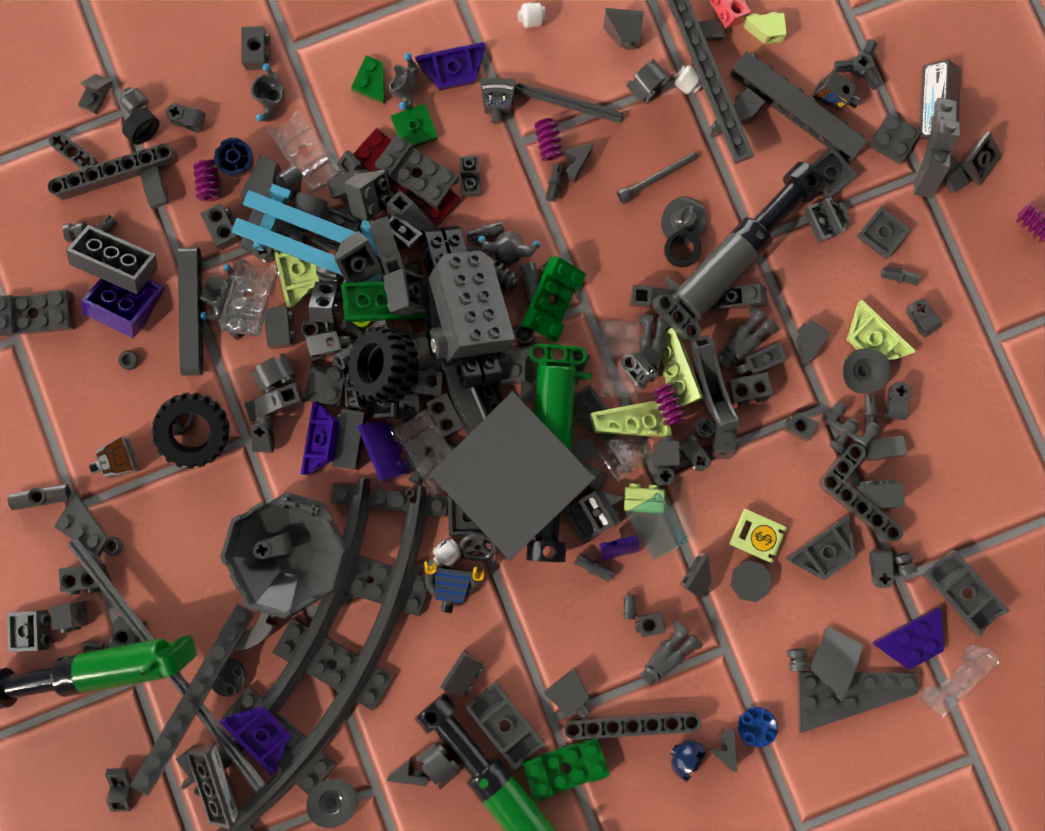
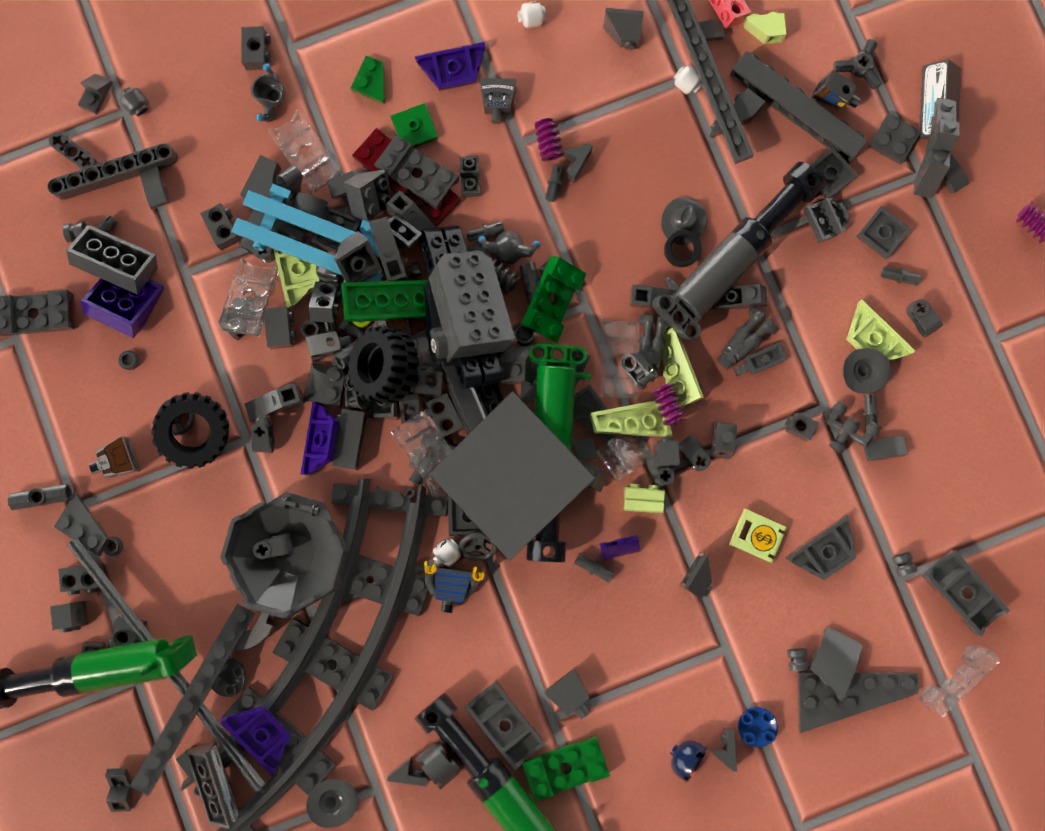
dark grey plate [7,610,52,652] -> none
black tyre [122,108,160,145] -> none
dark grey piece [166,104,206,133] -> none
dark grey beam [178,247,204,376] -> none
magenta piece [193,160,220,202] -> none
dark grey piece [199,264,240,321] -> none
dark blue cylinder [214,138,254,177] -> none
dark grey brick [250,353,296,393] -> none
dark grey plate [337,150,361,174] -> none
dark purple slope [358,420,410,483] -> none
dark grey slope [383,268,425,316] -> none
dark grey piece [389,52,418,110] -> none
dark grey slope [440,649,484,698] -> none
dark grey axle [516,82,623,123] -> none
dark grey slope [564,491,615,543] -> none
dark grey beam [564,711,702,740] -> none
dark grey slope [597,491,625,526] -> none
dark grey piece [616,152,698,204] -> none
dark grey pin [622,596,638,619] -> none
clear light blue piece [625,492,688,560] -> none
dark grey brick [626,58,670,104] -> none
dark grey brick [634,612,665,637] -> none
dark grey piece [640,620,703,686] -> none
dark grey arch [690,335,740,432] -> none
dark grey wheel [693,418,715,439] -> none
dark grey brick [727,372,773,407] -> none
dark grey piece [730,561,772,602] -> none
dark grey slope [796,320,830,367] -> none
dark grey beam [819,444,903,541] -> none
dark grey slope [853,479,905,508] -> none
dark grey piece [869,550,894,588] -> none
dark purple wing [872,607,944,670] -> none
dark grey piece [884,382,911,420] -> none
dark grey slope [960,131,1002,186] -> none

